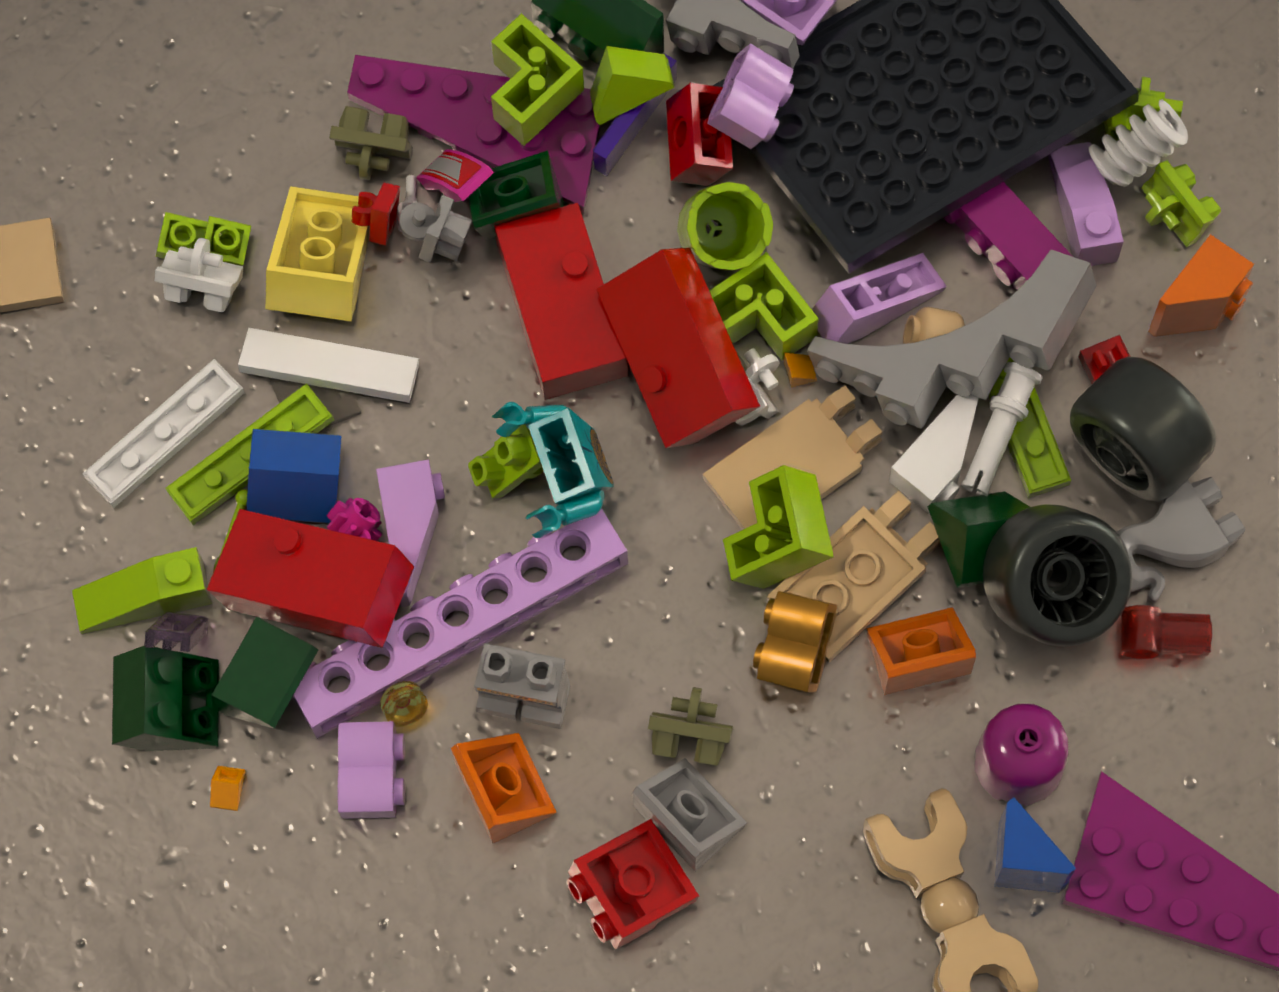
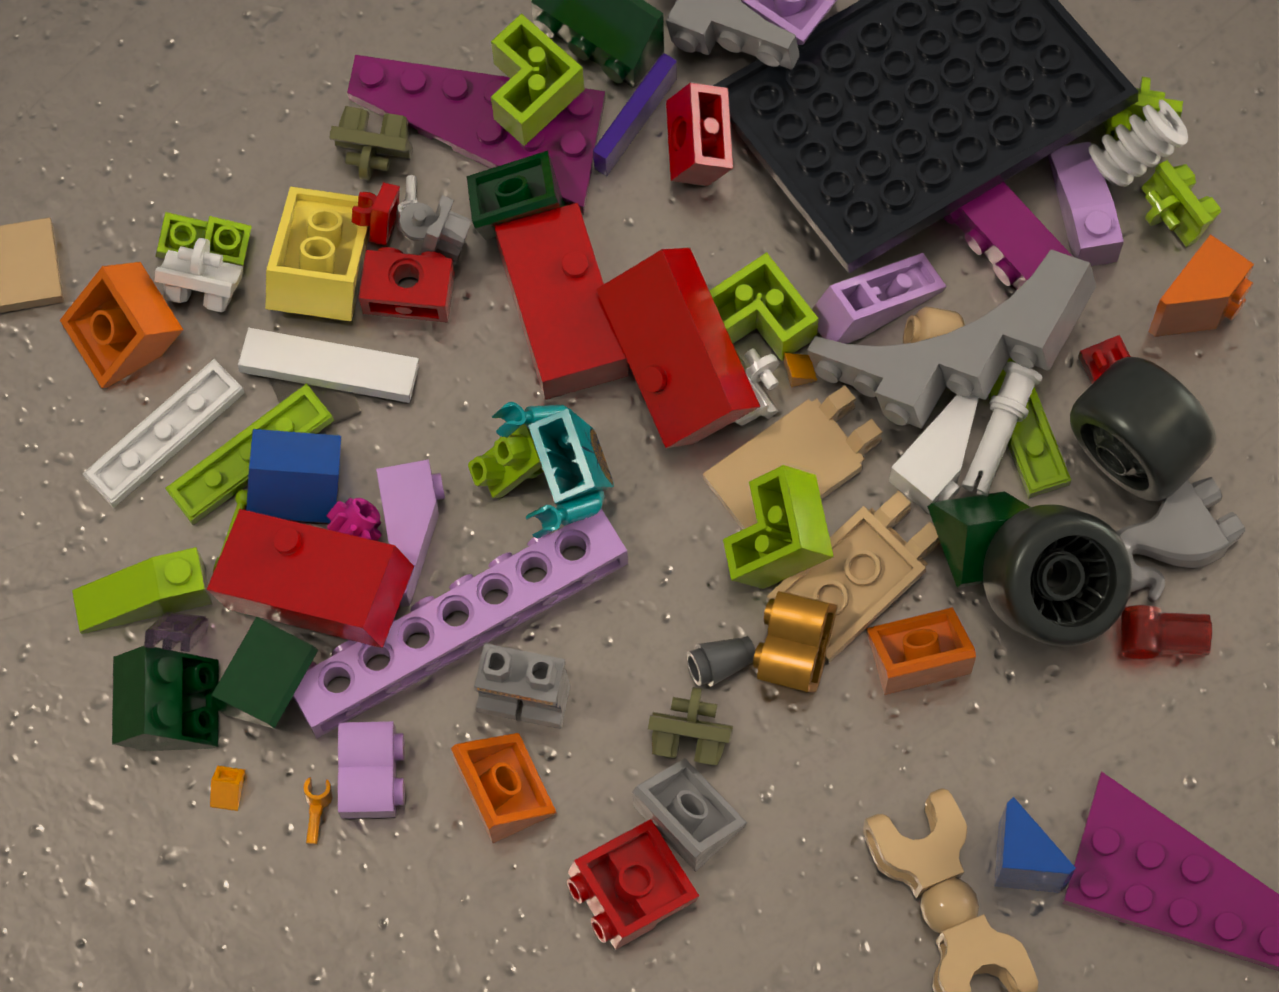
clear yellow tile [380,681,428,727] -> none
slope [416,149,494,202] -> none
lime slope [590,46,675,125] -> none
lime cylinder [677,182,773,270] -> none
lavender brick [707,43,794,149] -> none
magenta cylinder [974,704,1069,806] -> none
none -> orange slope [60,262,183,388]
none -> light orange hand [303,777,333,845]
none -> red brick [359,247,455,323]
none -> dark grey cone [686,636,755,687]

